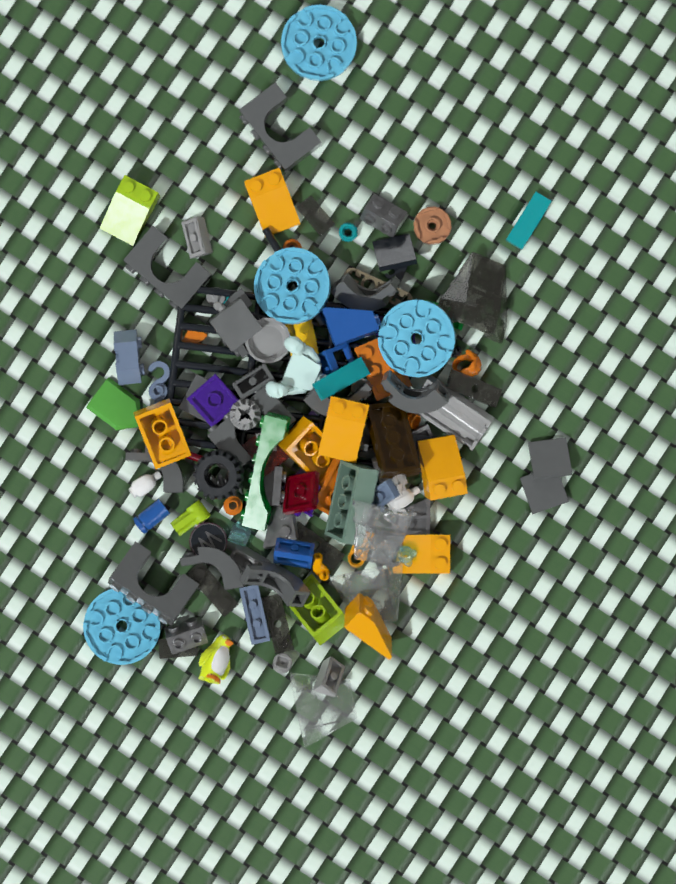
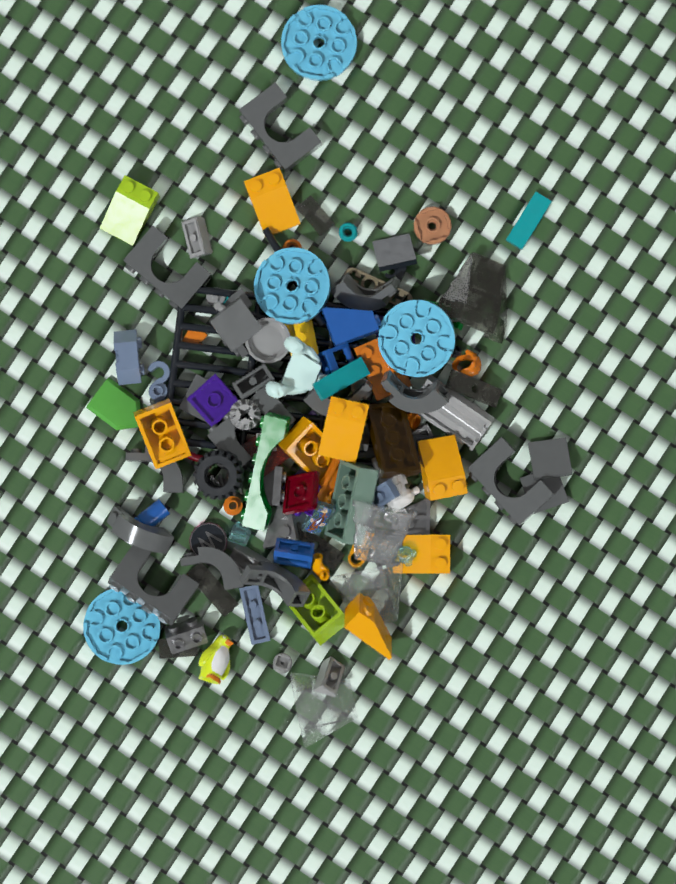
white plant [128,471,162,498] -> none
lime piece [170,500,211,536] -> none
clear smoke tile [262,594,294,654] -> none
flat silver bracket [360,193,407,237] -> none
none -> dark grey arch [107,506,174,554]
none -> tile [301,500,336,535]
none -> dark grey arch [468,437,555,525]

